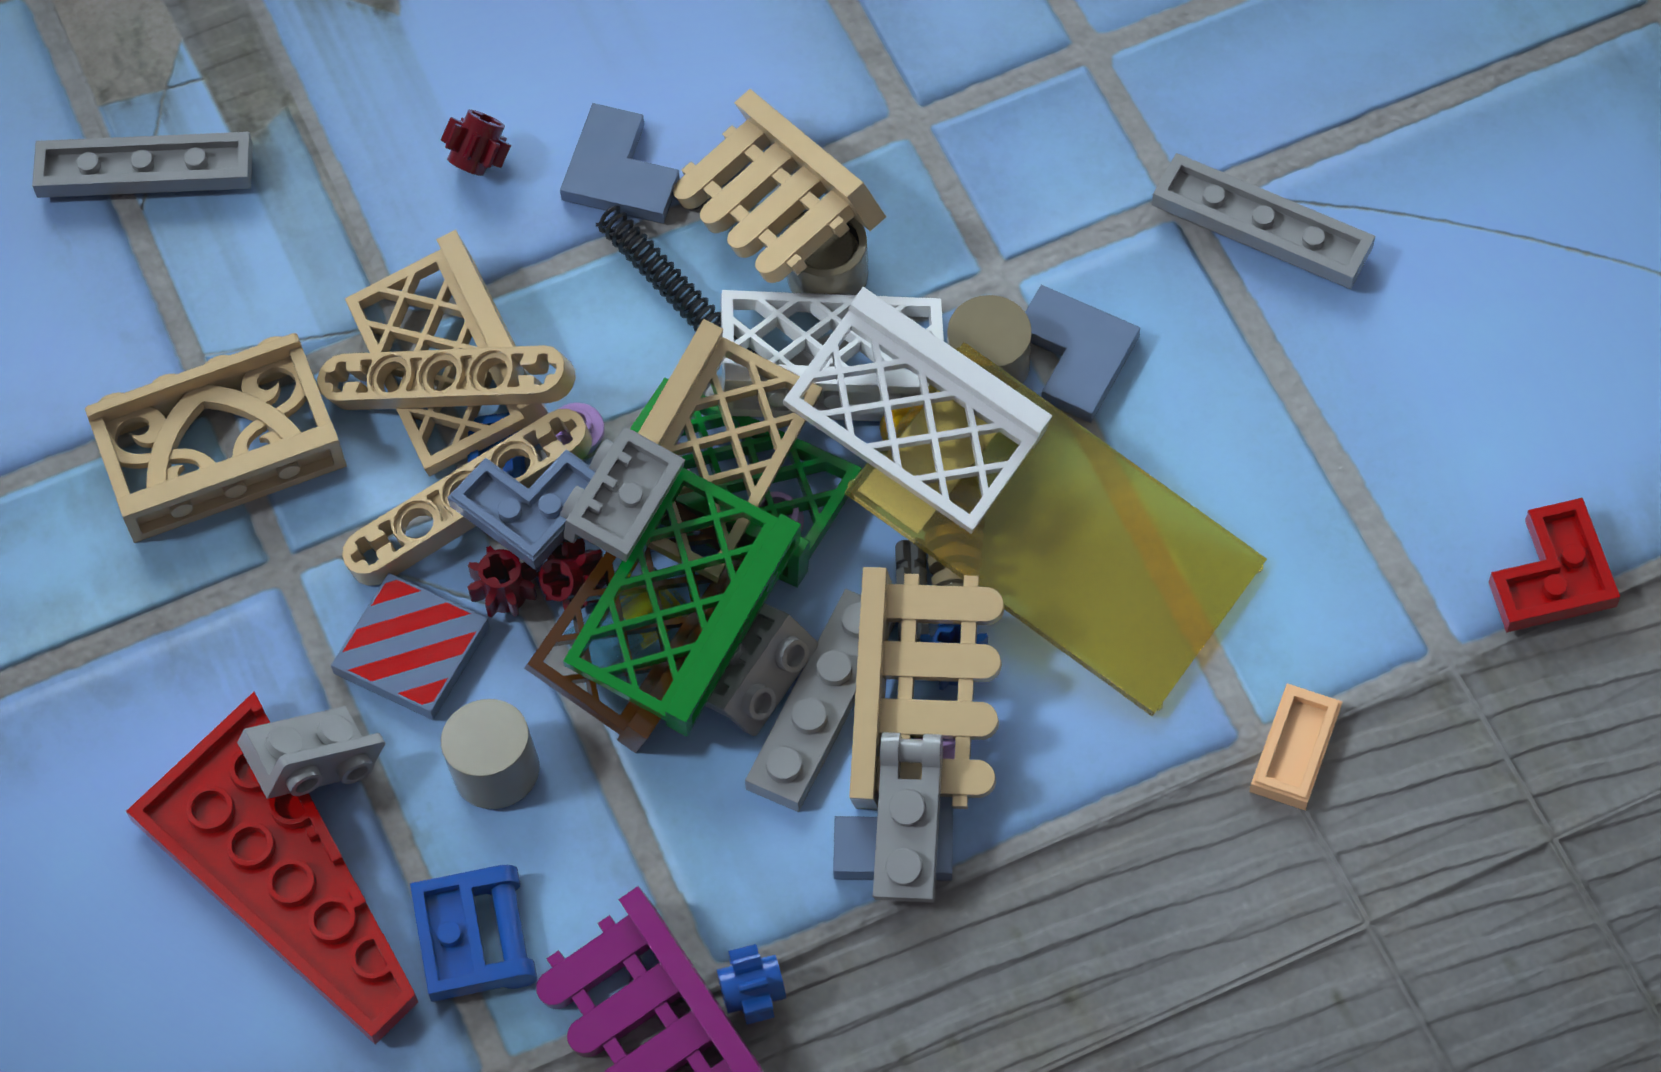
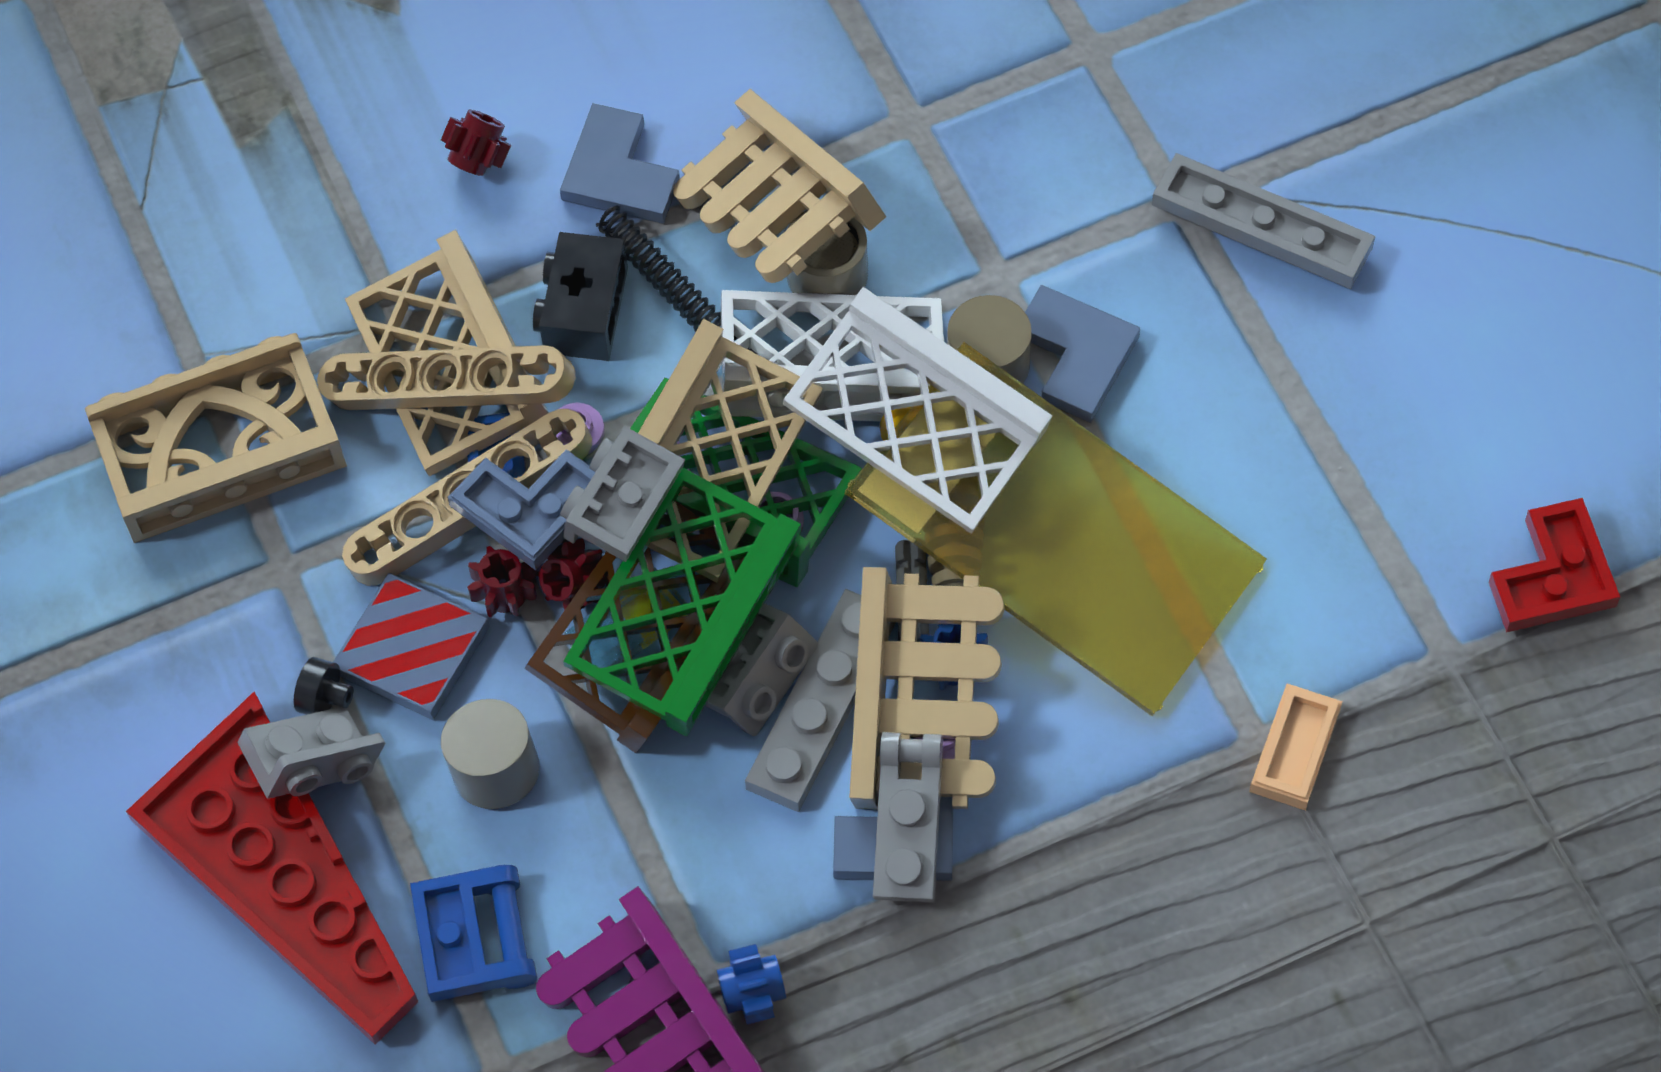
light grey plate [32,132,253,198] -> none
none -> black tile [293,657,354,715]
none -> black brick [533,232,628,361]

